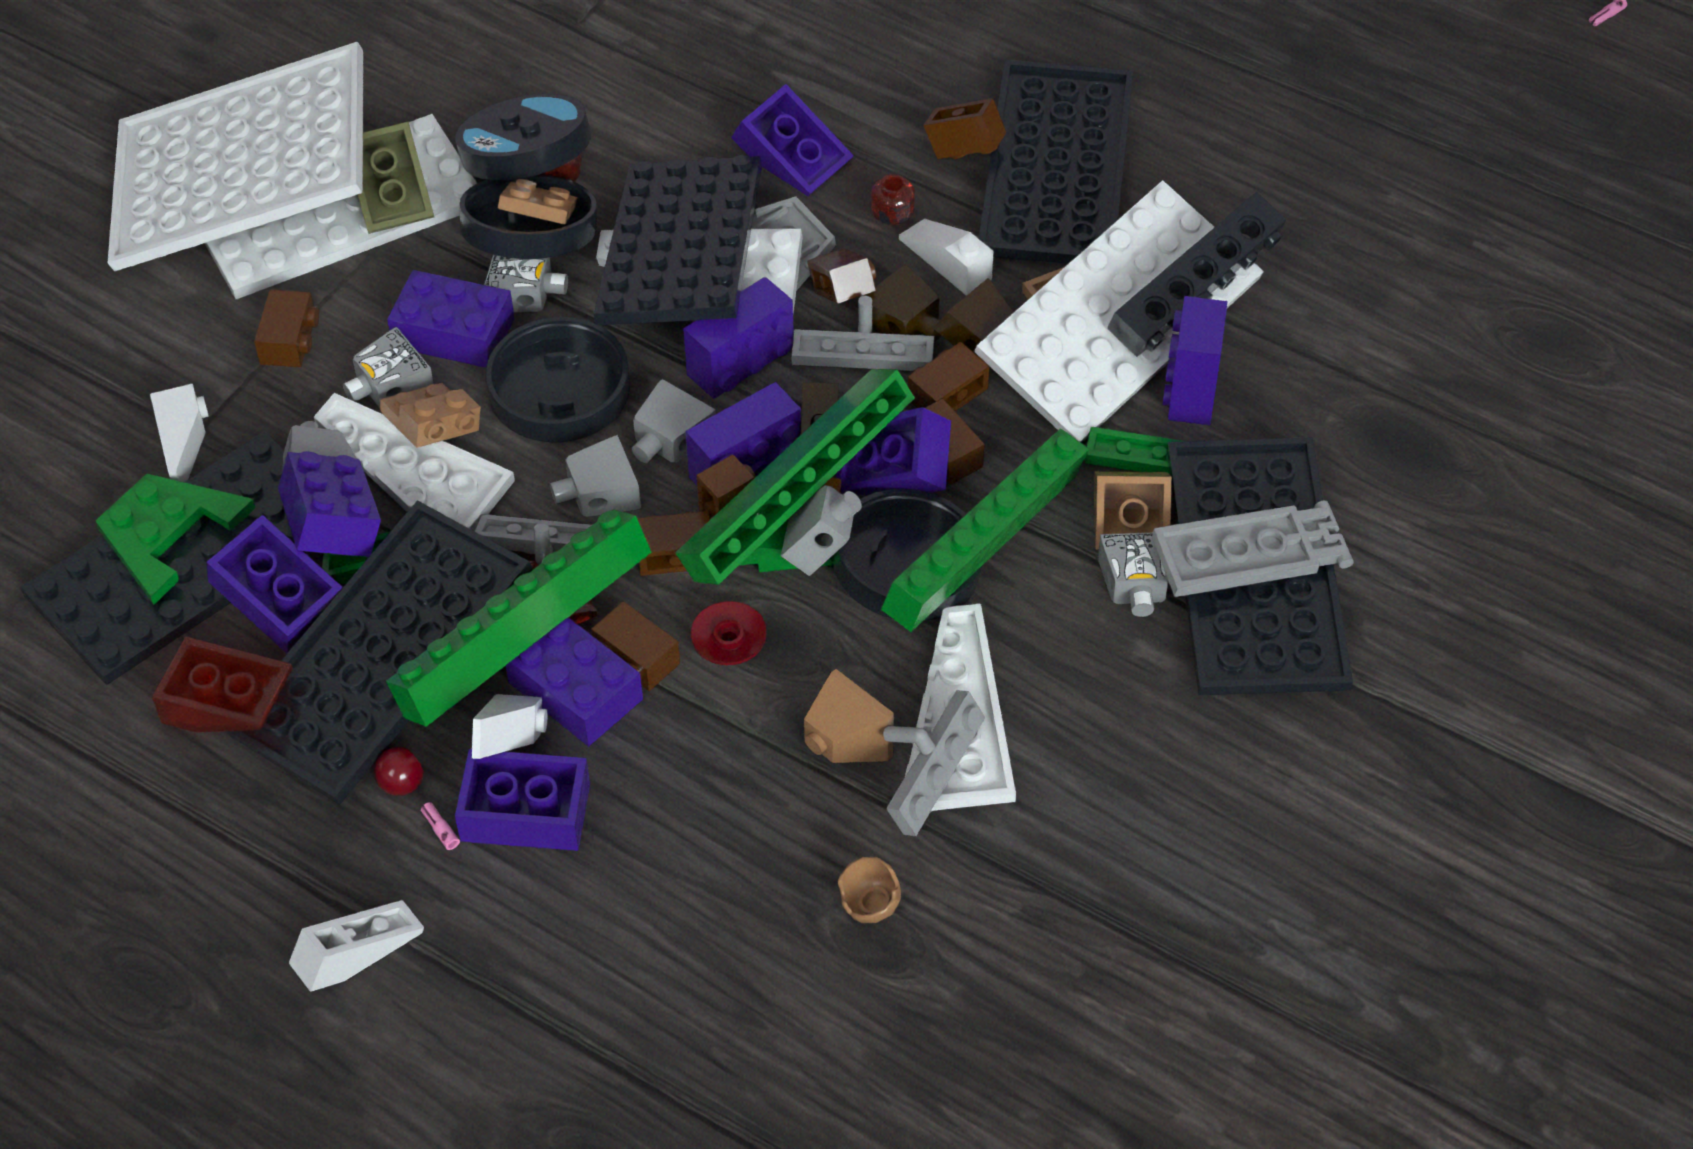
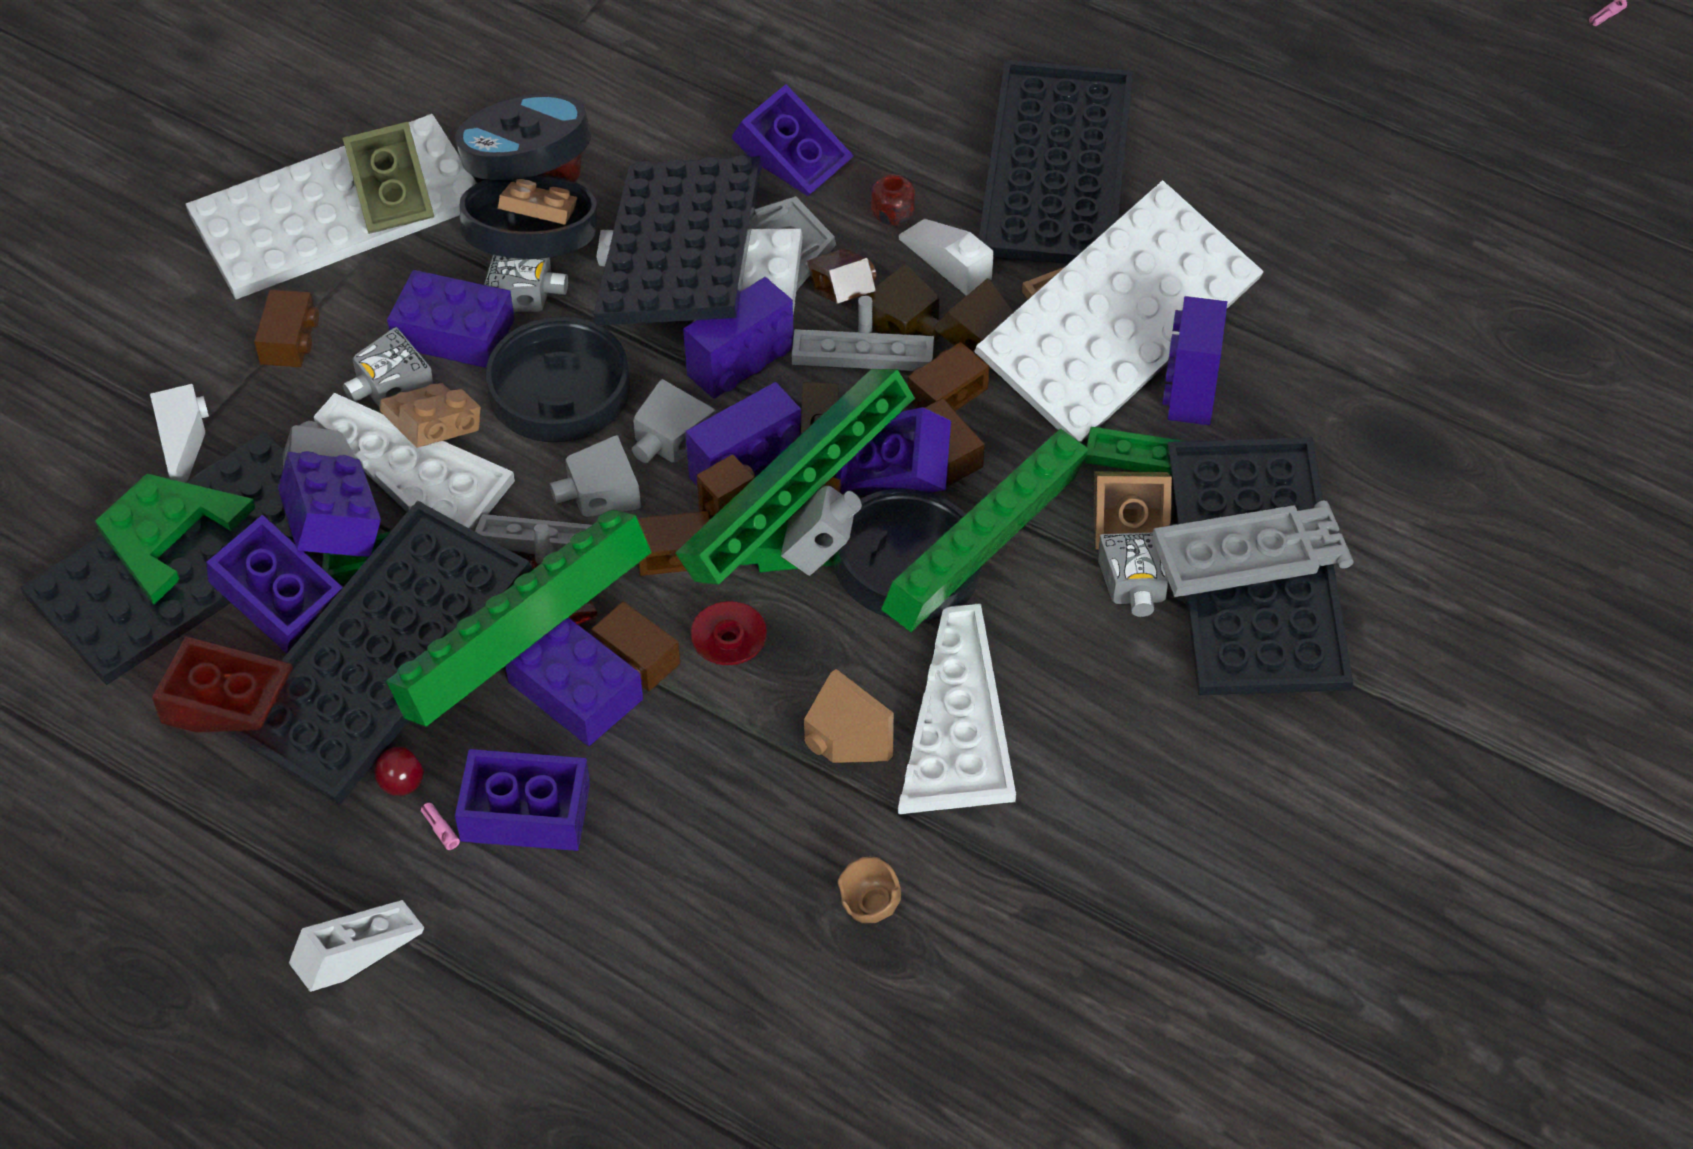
white plate [108,42,363,271] -> none
white slope [472,694,548,759] -> none
light grey plate [883,690,985,836] -> none
reddish brown brick [923,98,1006,159] -> none
black brick [1107,191,1287,357] -> none

